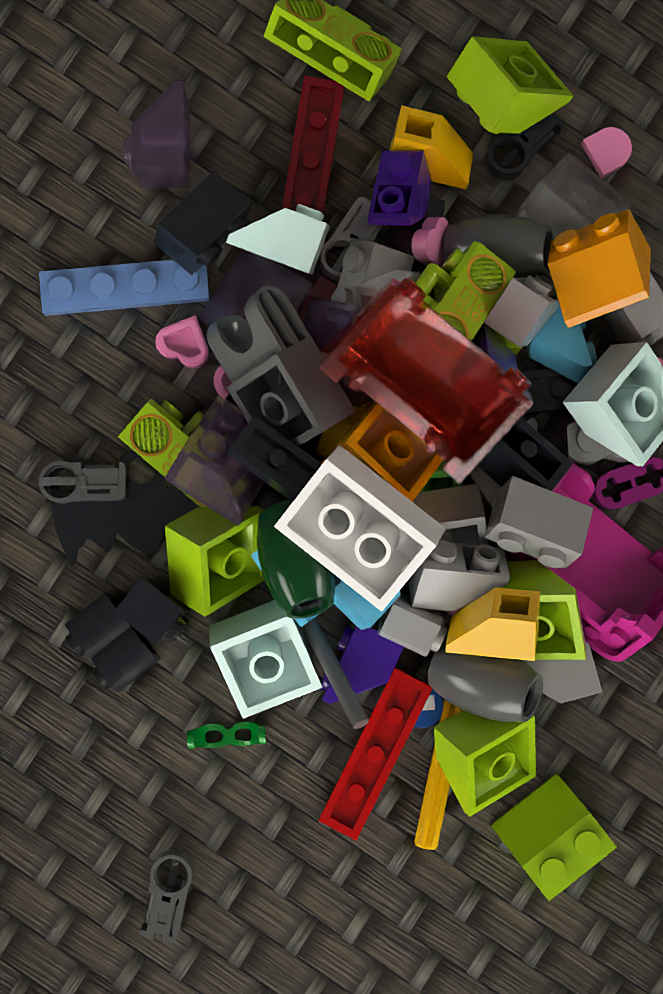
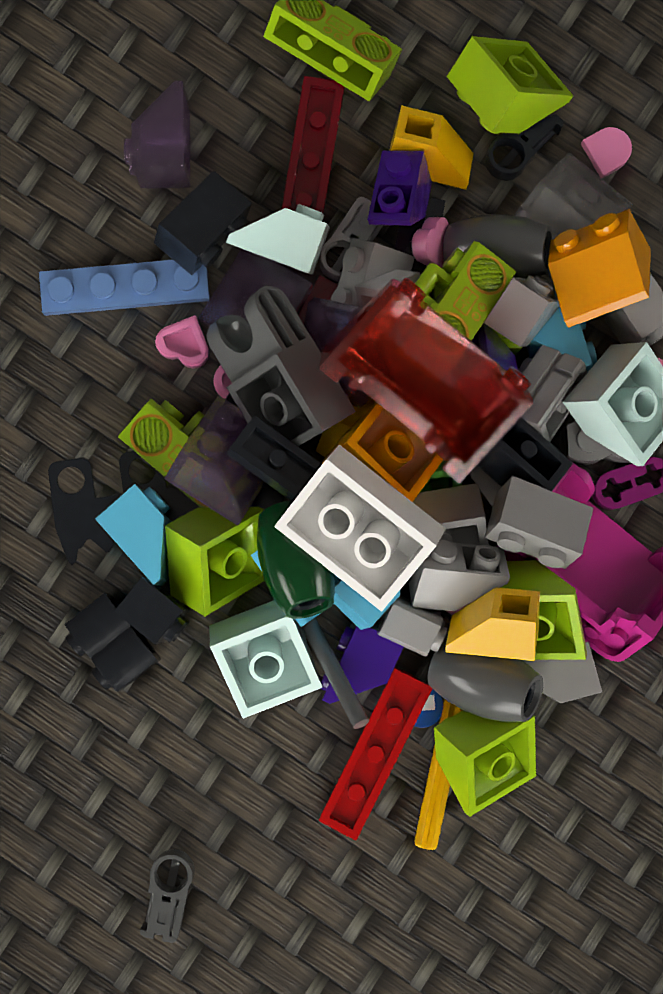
dark grey piece [39,460,128,504] -> none
green cap [187,721,266,749] -> none
lime slope [490,773,617,901] -> none
none -> medium azure slope [96,484,172,586]
none -> light grey brick [496,345,587,442]

